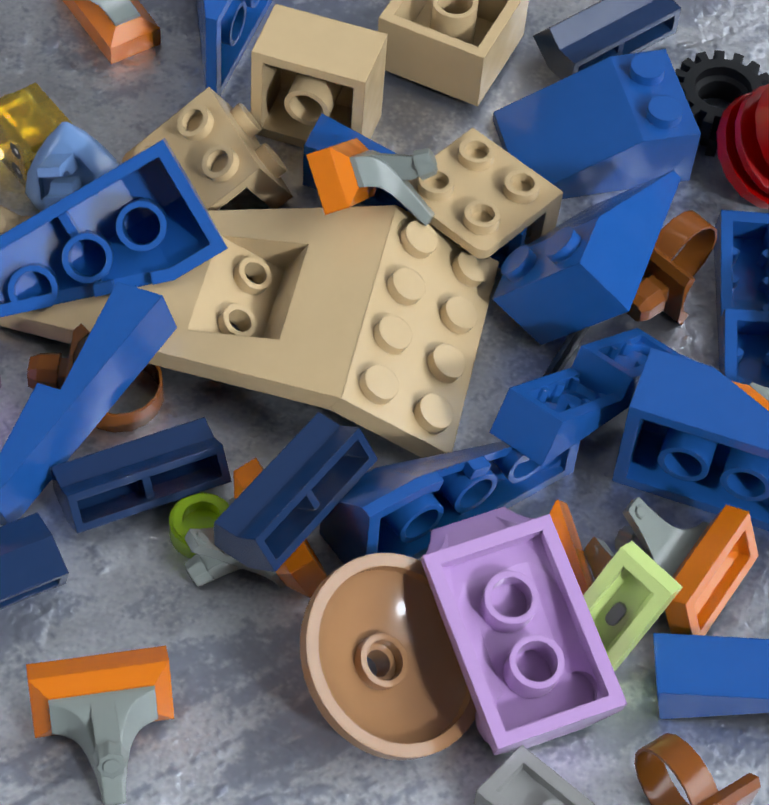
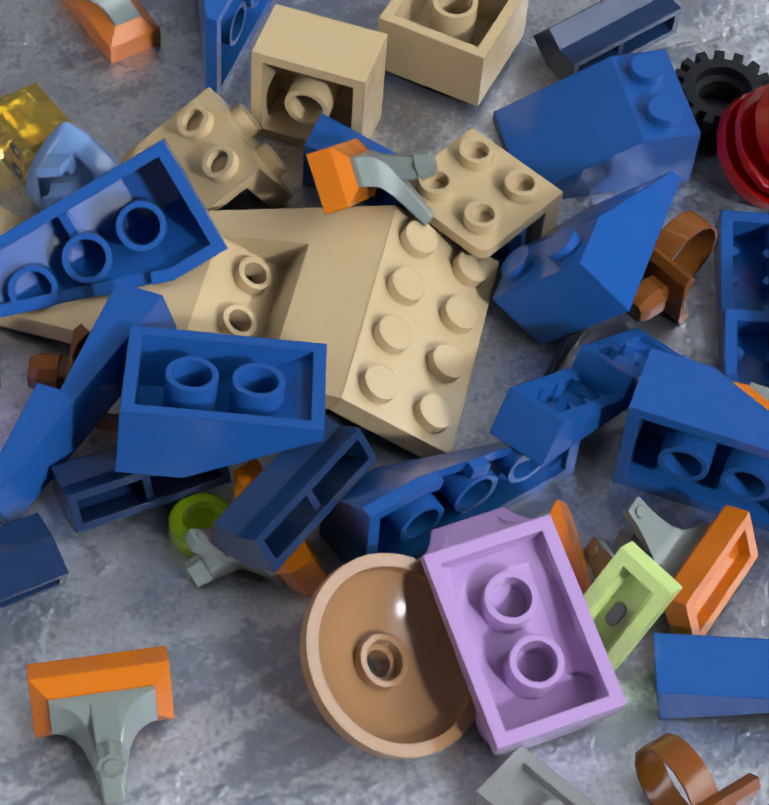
none -> blue slope [115,325,327,478]

